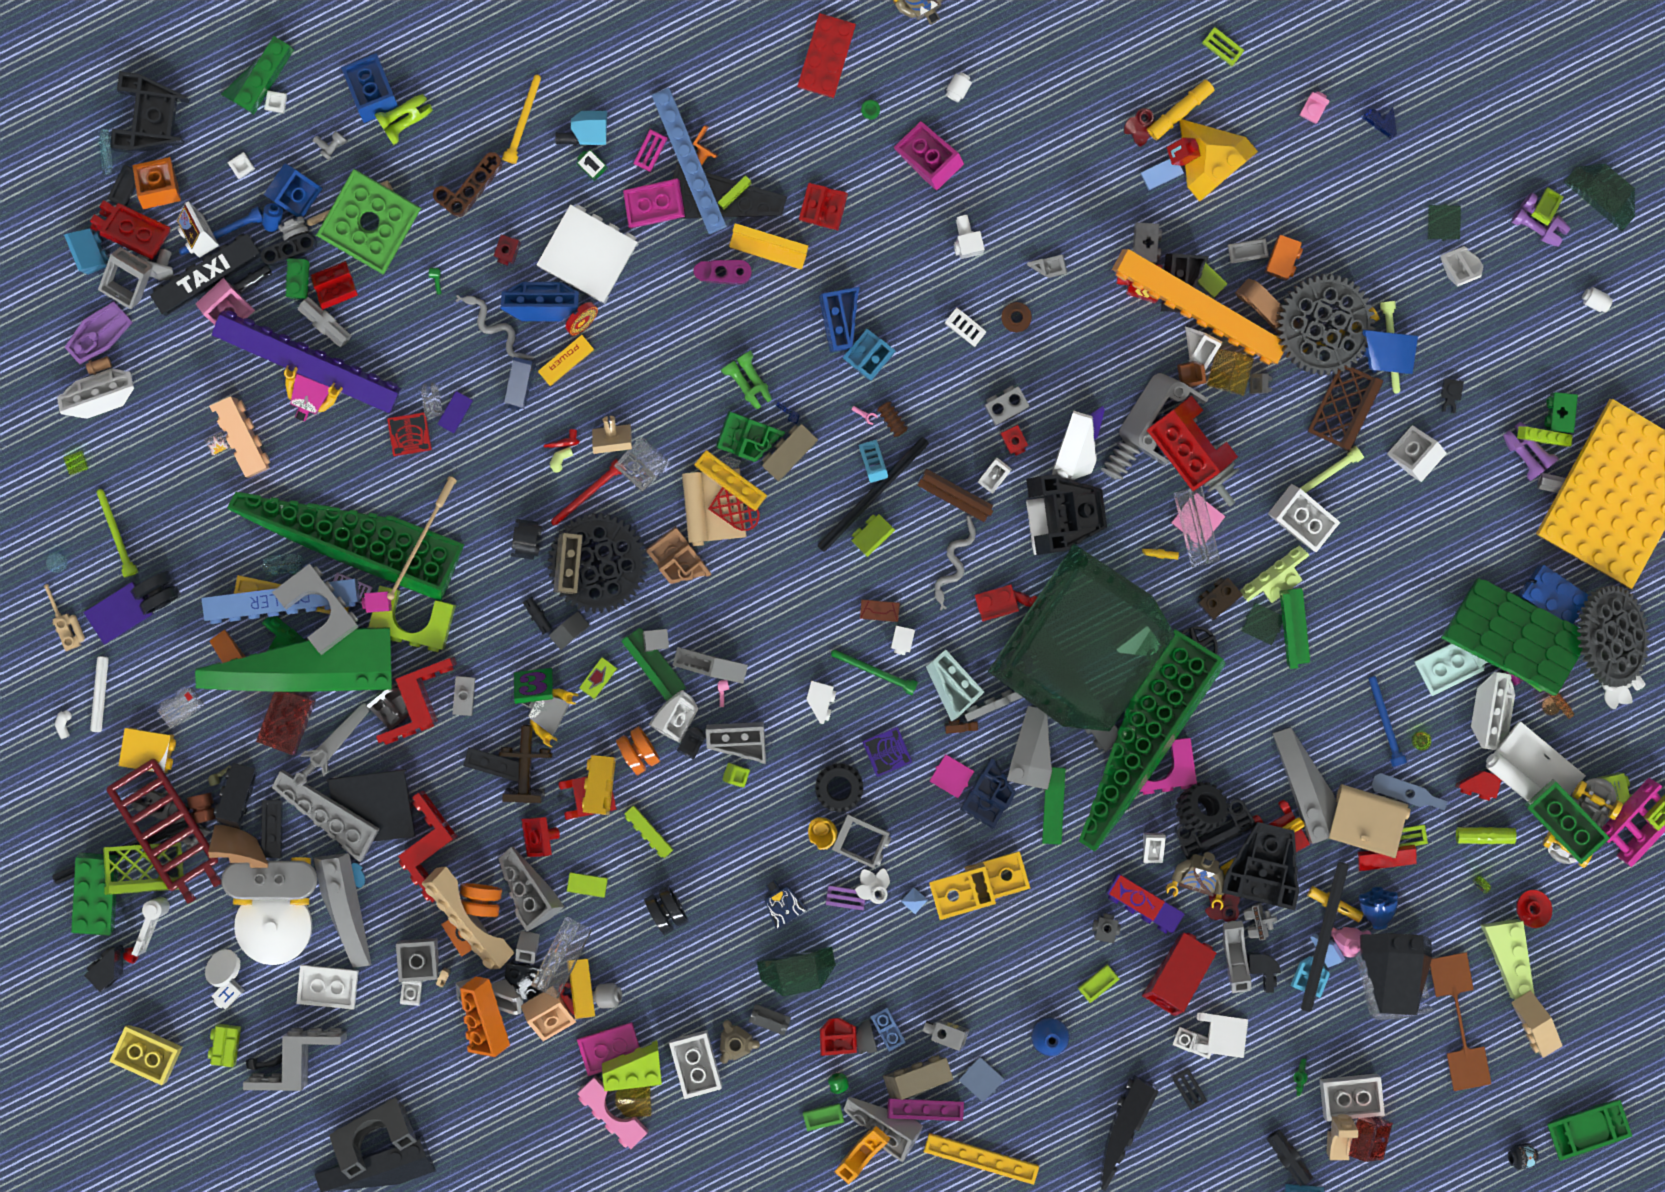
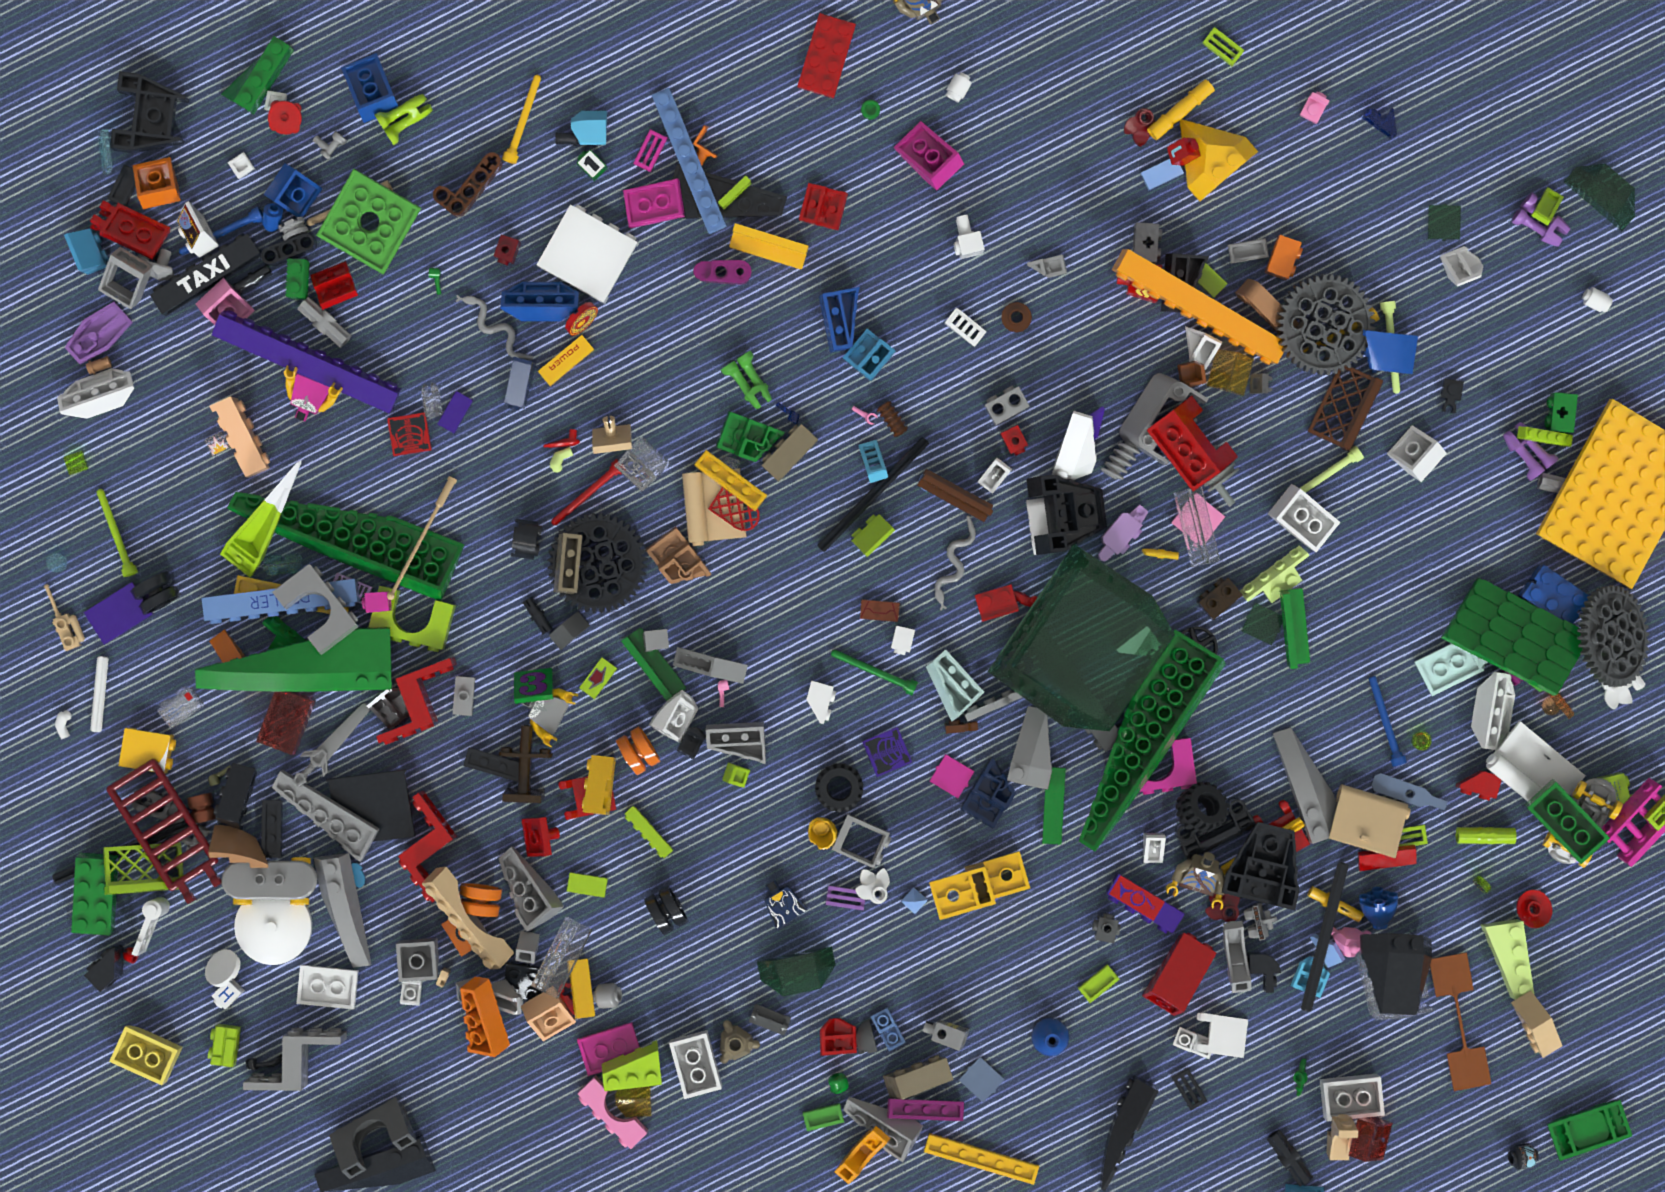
none -> lime plate [220,460,301,578]
none -> red piece [268,100,302,135]
none -> lavender hinge [1097,505,1148,562]

